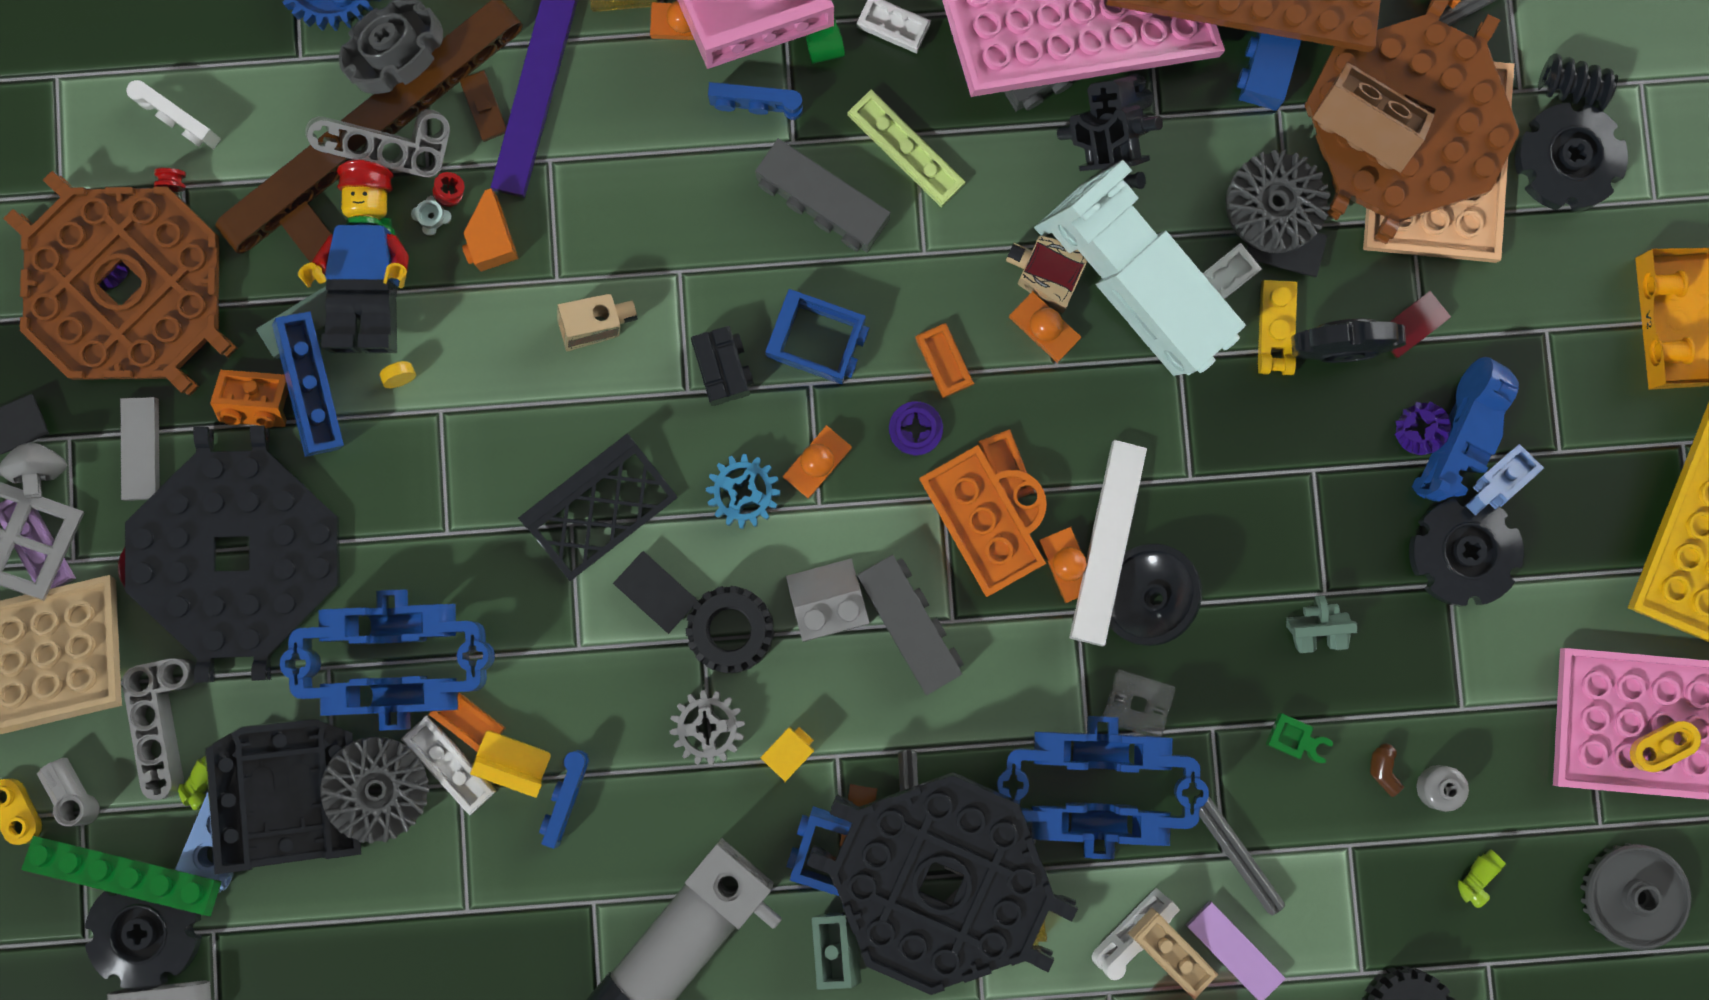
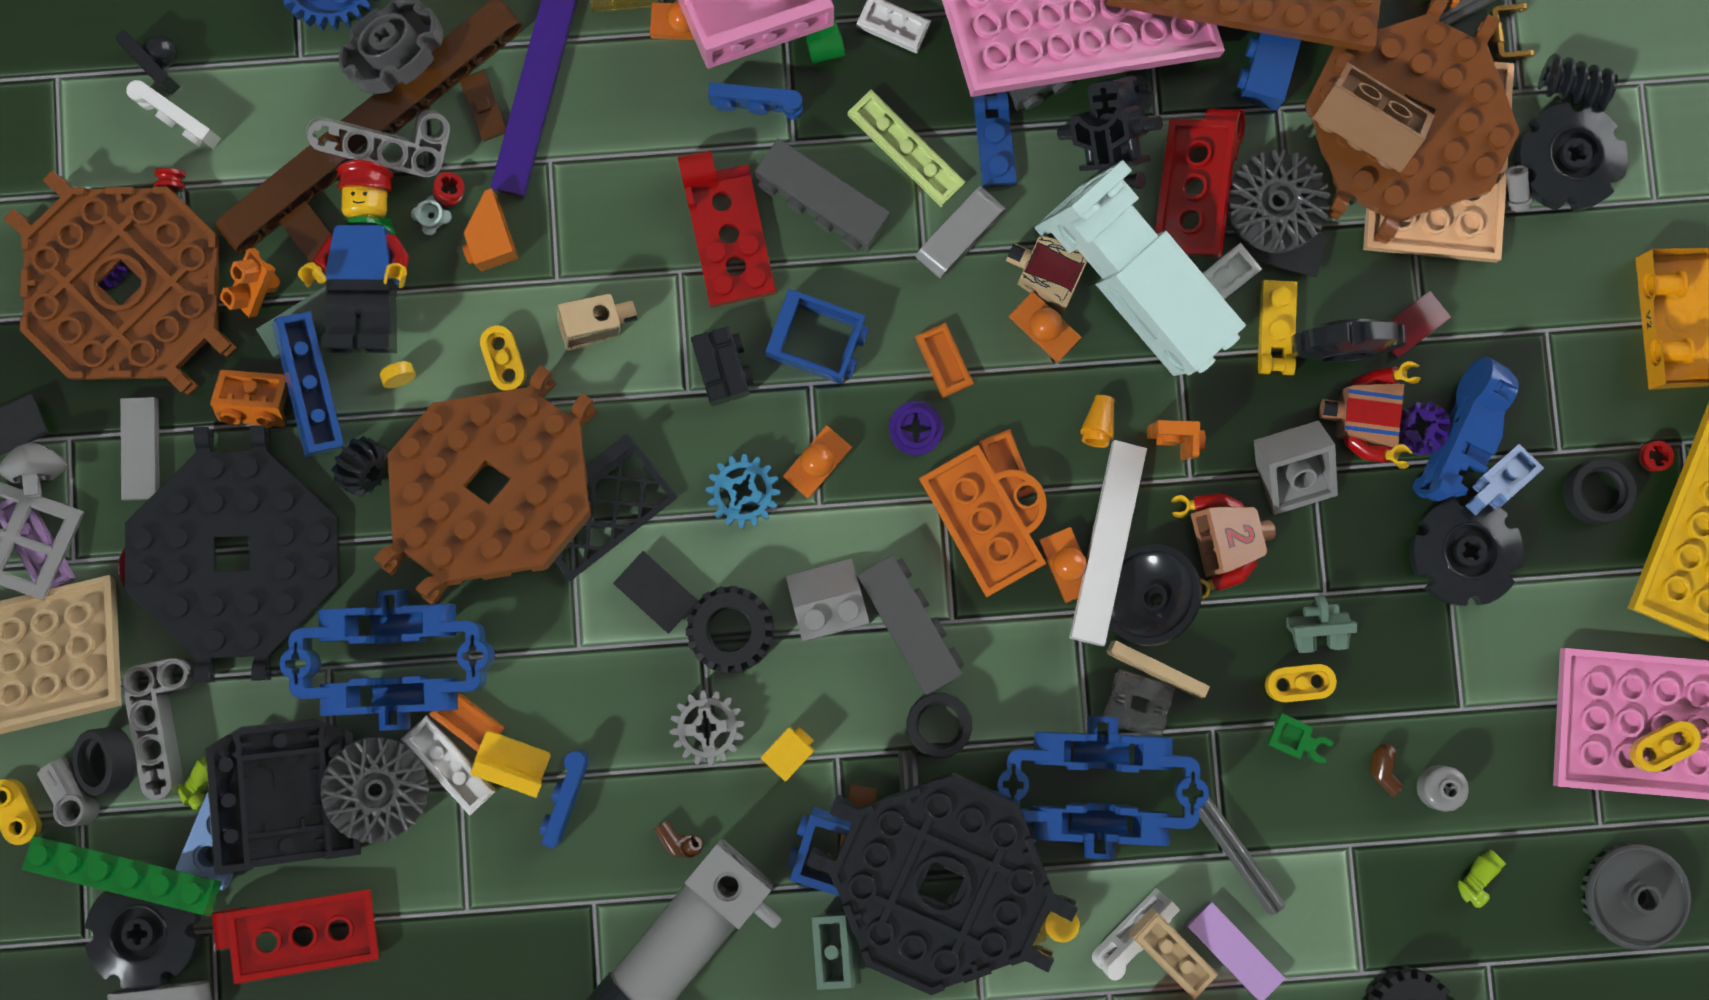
none -> black tyre [73,727,136,796]
none -> black tile [115,29,180,94]
none -> red hinge [212,888,380,984]
none -> orange hips [220,248,280,318]
none -> black gear [331,436,389,497]
none -> dark orange plate [373,365,598,606]
none -> yellow plate [480,325,527,391]
none -> reddish brown arm [653,820,703,858]
none -> red hinge [678,150,776,308]
none -> black tyre [906,692,972,758]
none -> light grey beam [915,186,1006,280]
none -> blue plate [973,91,1017,188]
none -> yellow tile [1044,911,1080,943]
none -> light orange cone [1080,395,1115,448]
none -> tan tile [1106,641,1210,698]
none -> orange bracket [1147,420,1206,461]
none -> red hinge [1155,109,1245,257]
none -> nougat torso [1171,493,1276,599]
none -> light grey slope [1254,420,1338,515]
none -> yellow plate [1265,664,1337,702]
none -> torso [1319,361,1421,469]
none -> pearl gold piece [1489,3,1535,61]
none -> light grey pin [1505,165,1534,212]
none -> black tyre [1563,458,1637,525]
none -> red bush [1638,441,1675,472]

